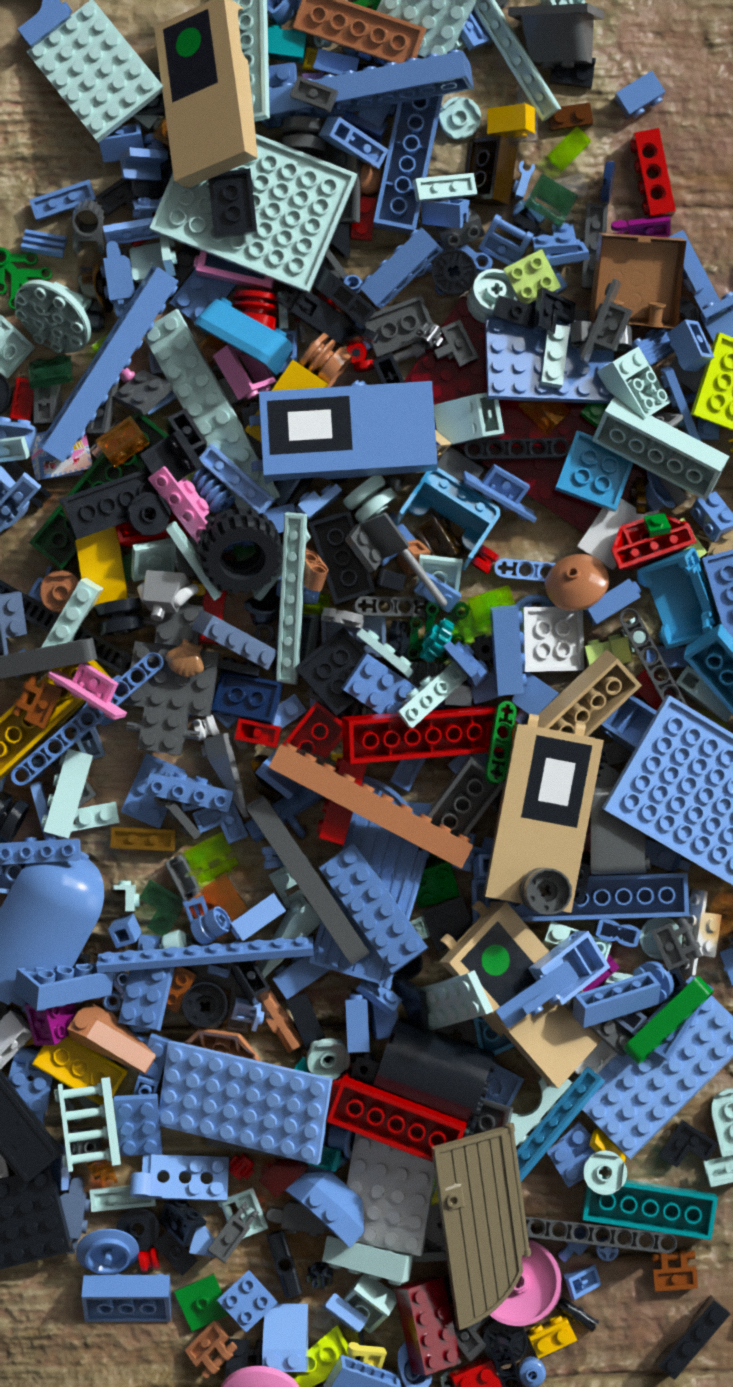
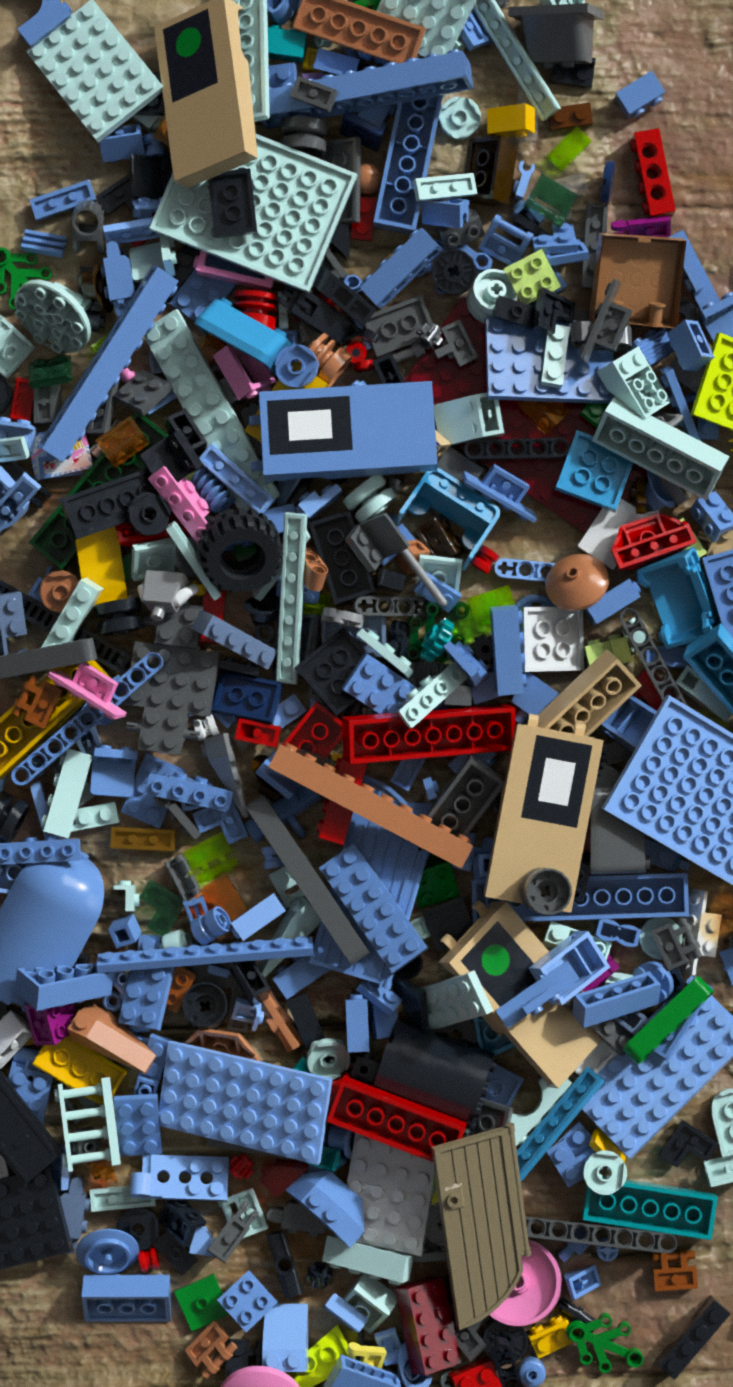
medium blue panel [120,147,168,182] -> none
medium nougat animal [166,639,204,677] -> none
medium blue slope [318,116,389,169] -> none
green beam [484,701,516,785] -> none
green plate [643,513,671,537] -> none
none -> medium blue bracket [90,745,138,798]
none -> medium blue plate [275,344,319,388]
none -> light blue bracket [375,1327,402,1366]
none -> medium blue plate [422,777,439,800]
none -> green plant [566,1313,644,1373]

